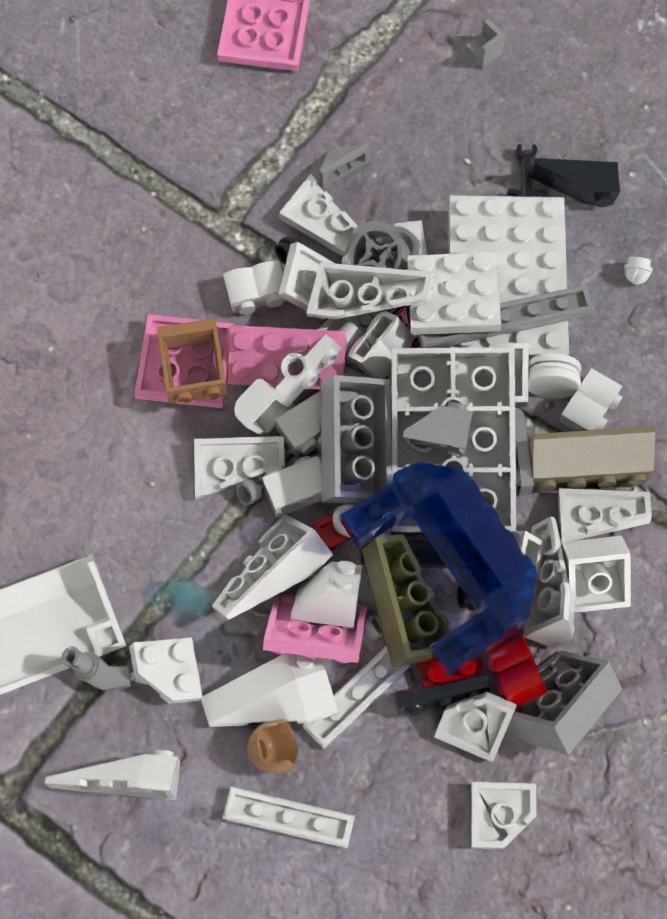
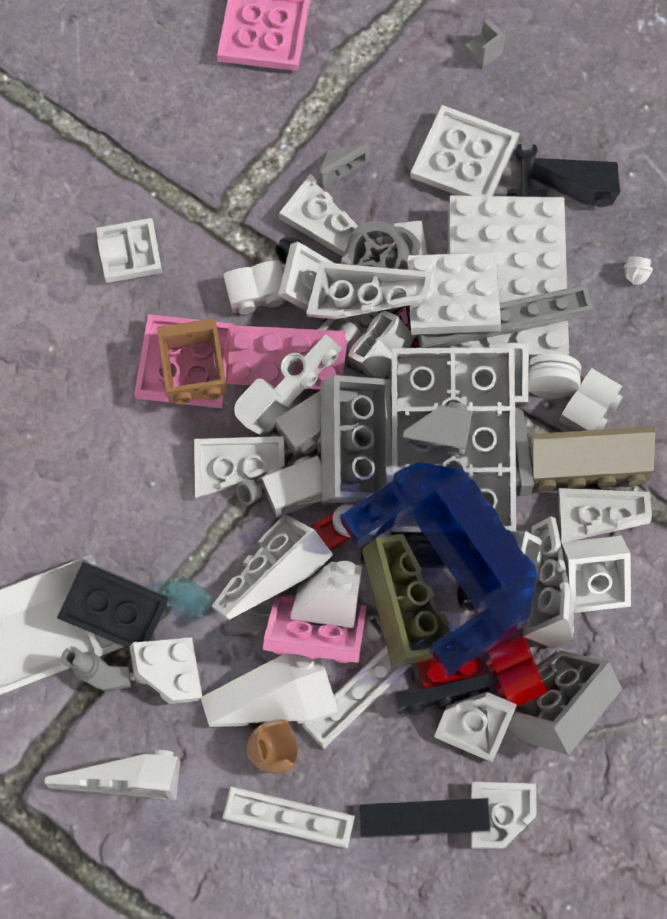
none -> black tile [57,560,169,649]
none -> white plate [96,218,163,283]
none -> black tile [360,798,491,838]
none -> white plate [410,105,520,196]

